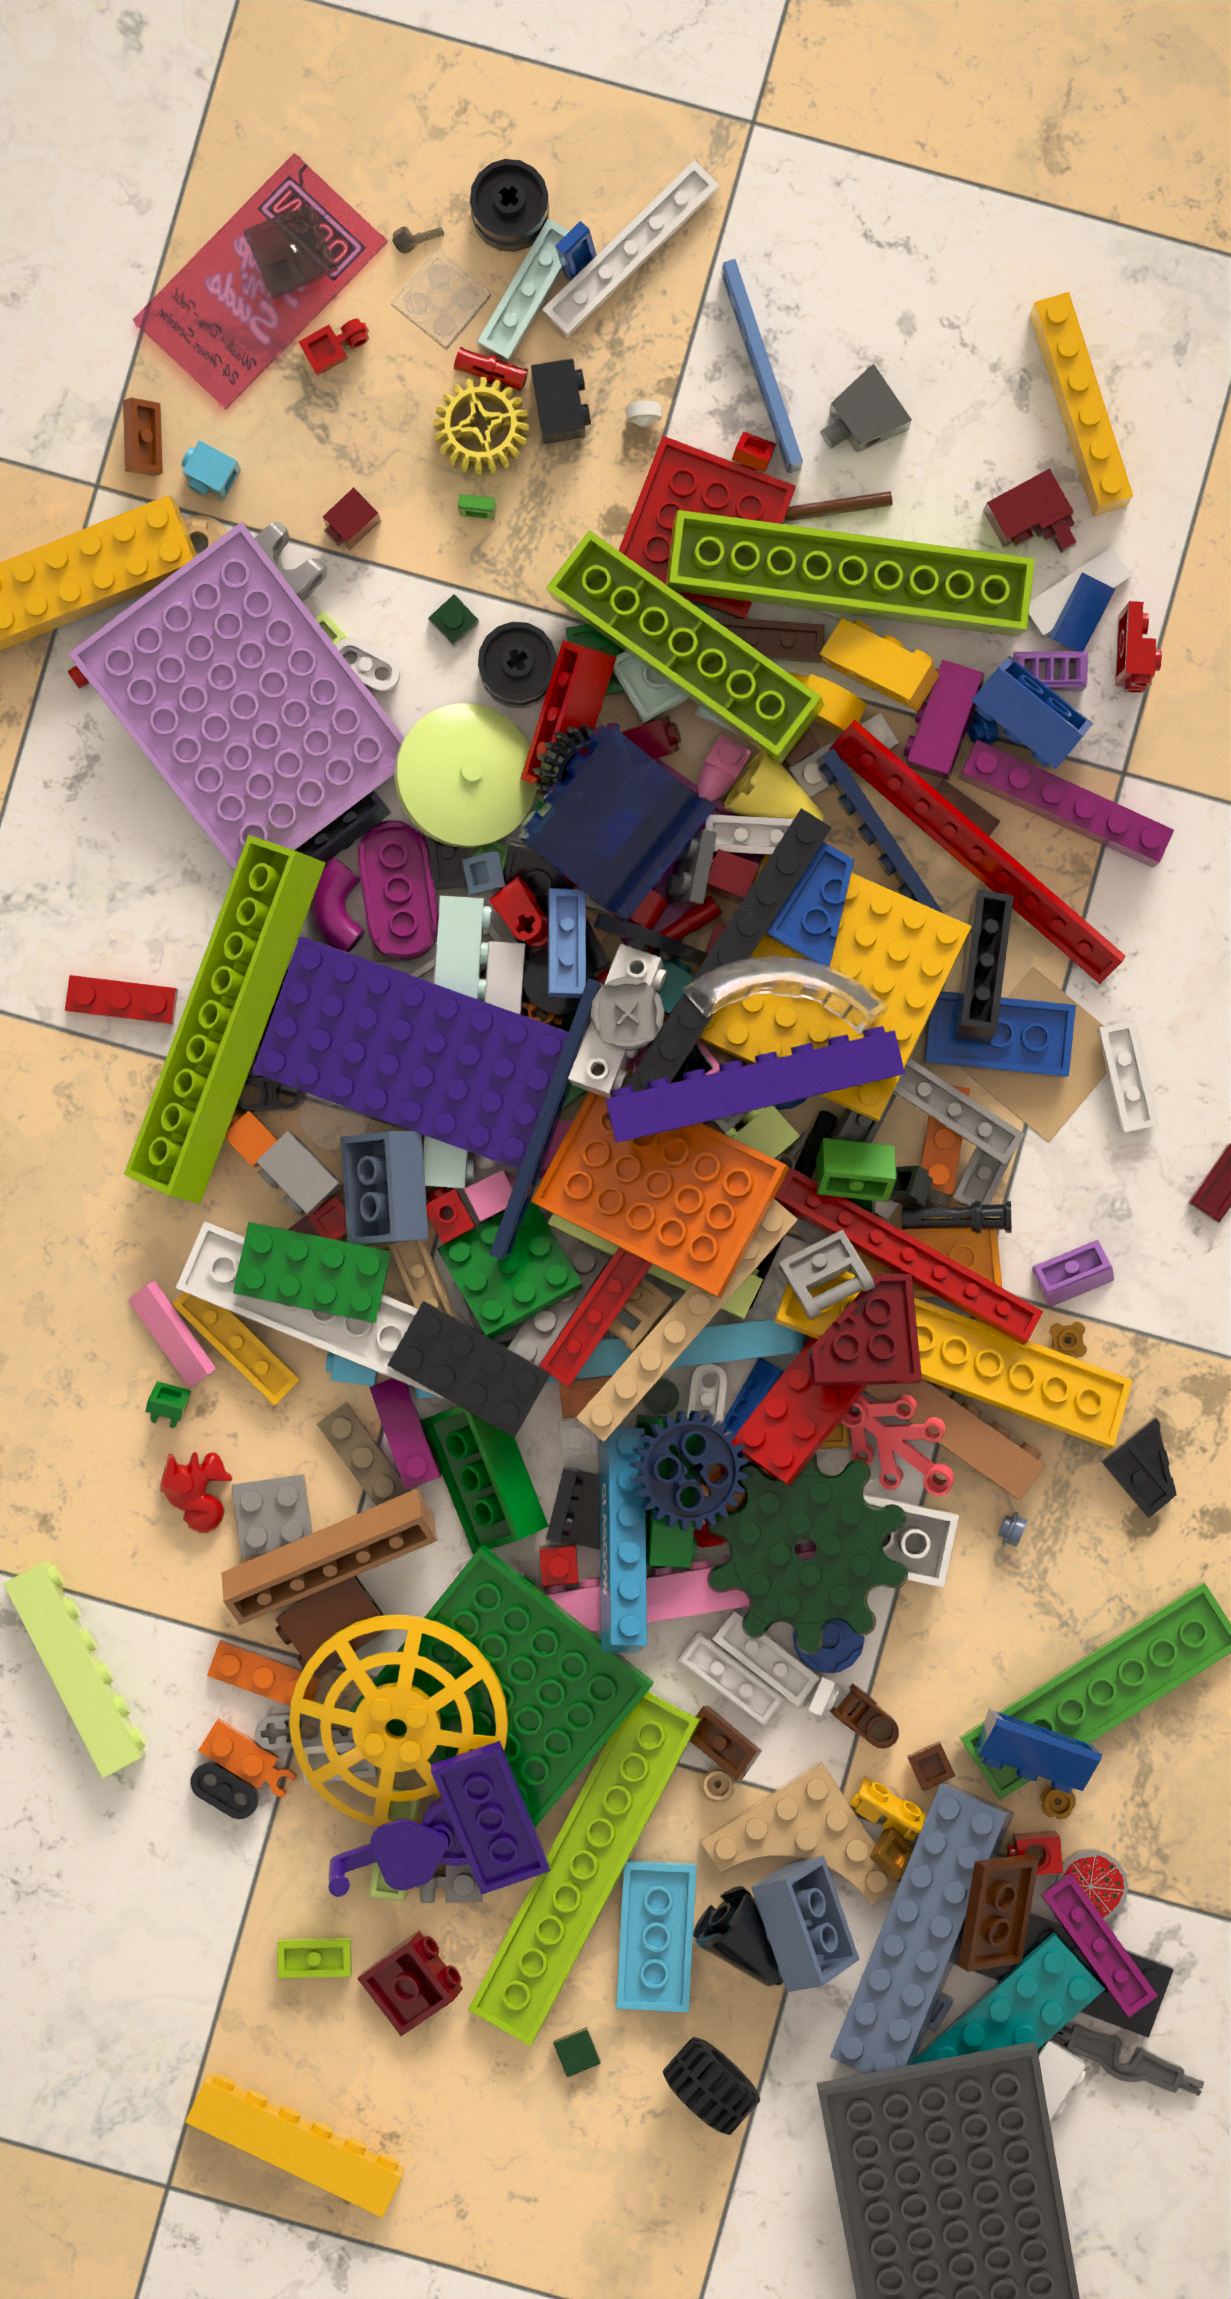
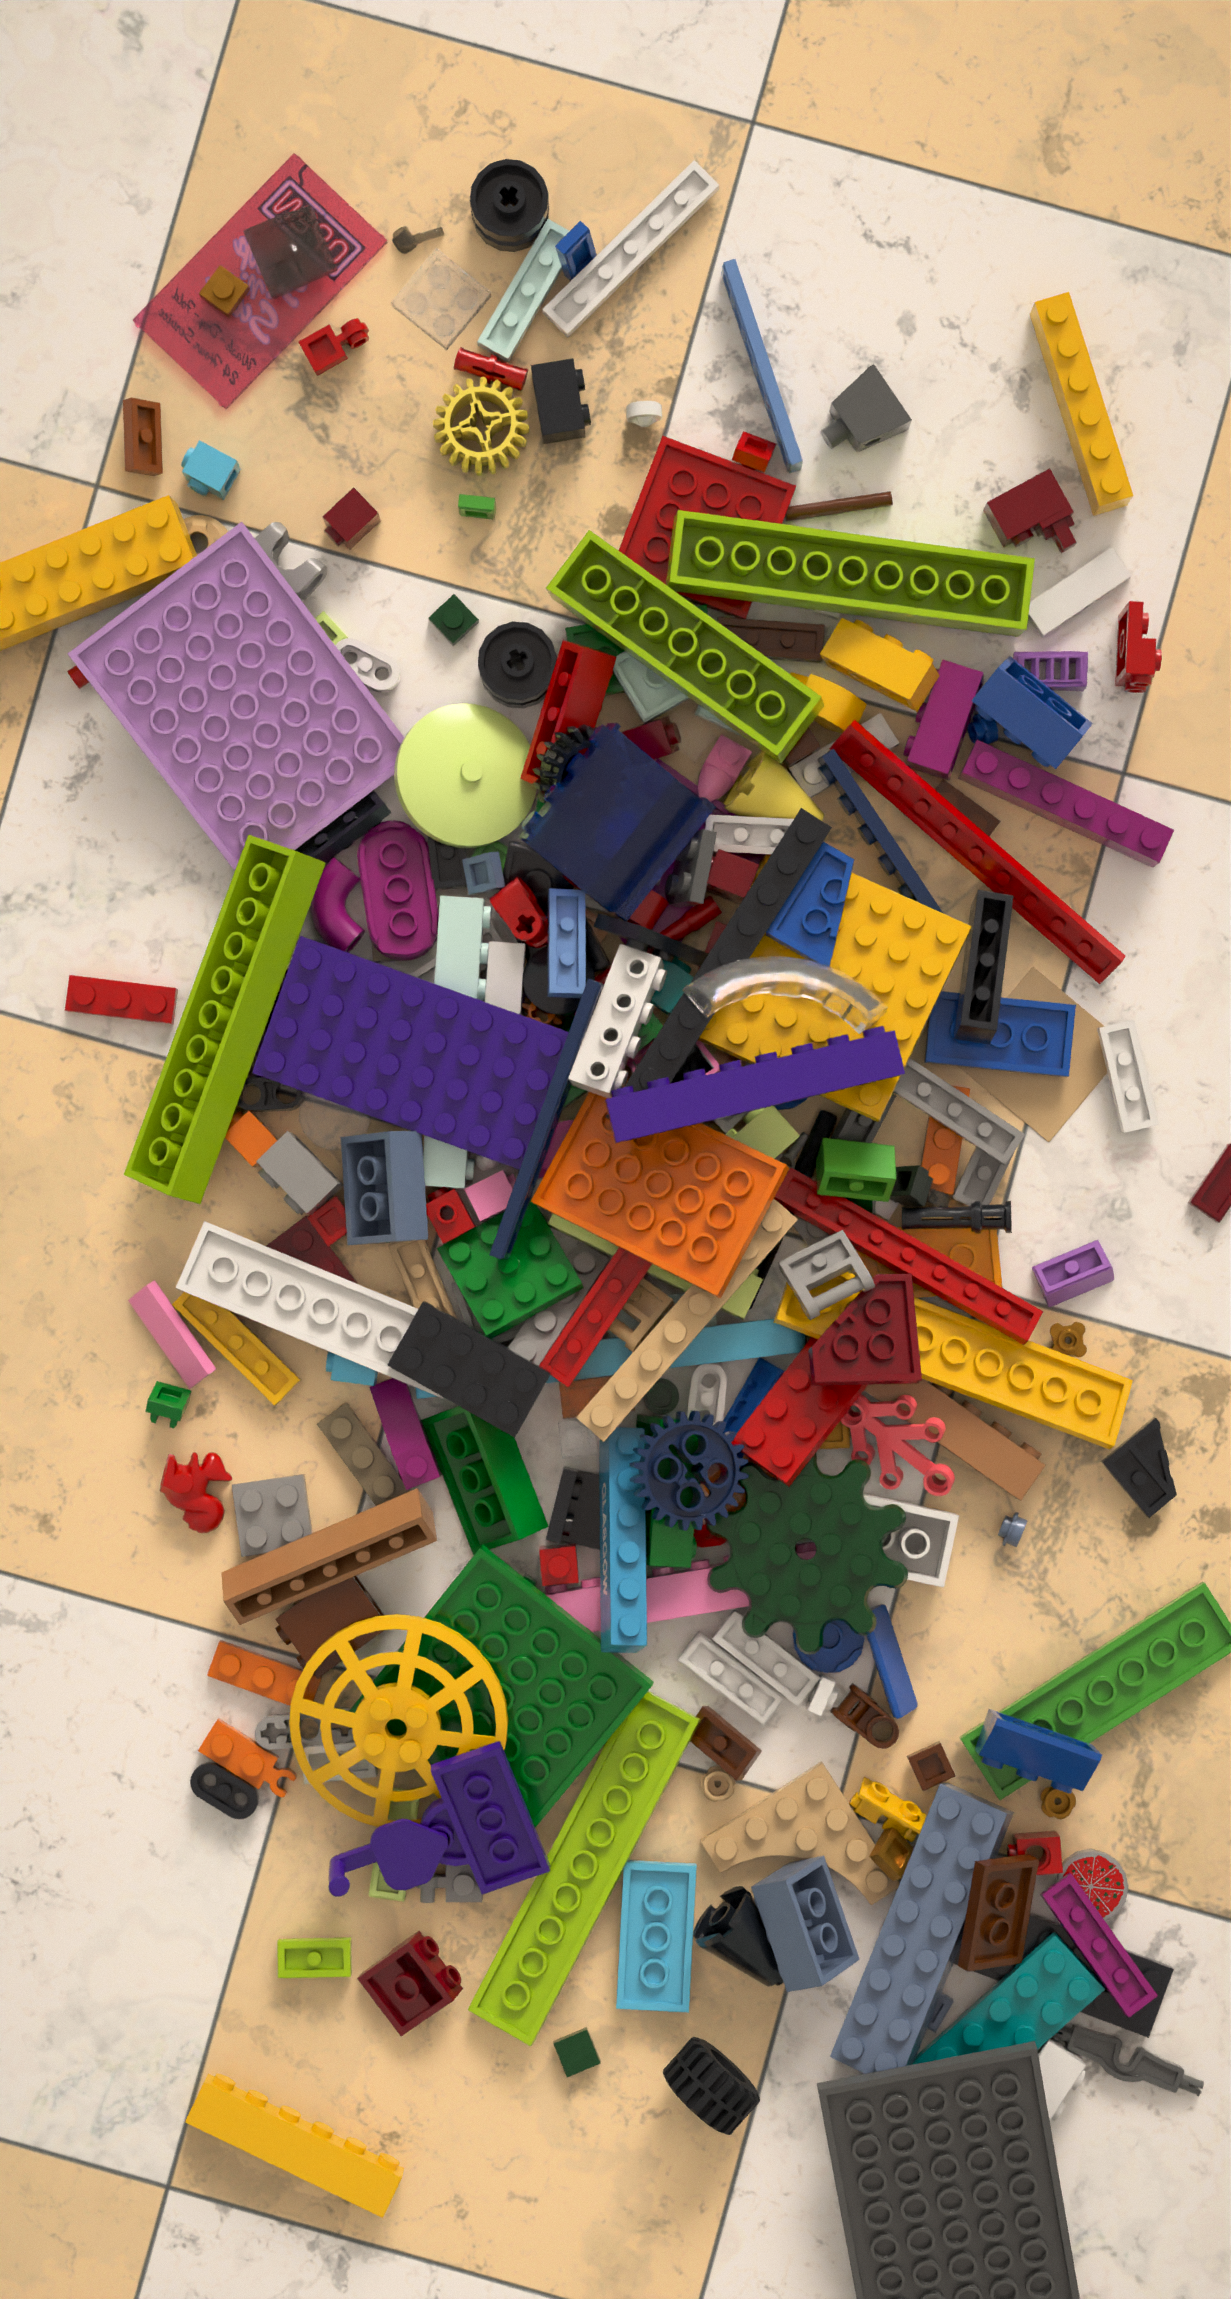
yellowish green brick [3,1560,147,1778] -> none
green plate [233,1222,392,1324] -> none
light grey tile [590,977,664,1051] -> none
blue tile [1049,572,1116,652] -> none
none -> pearl gold plate [199,265,250,318]
none -> blue slope [866,1604,918,1719]

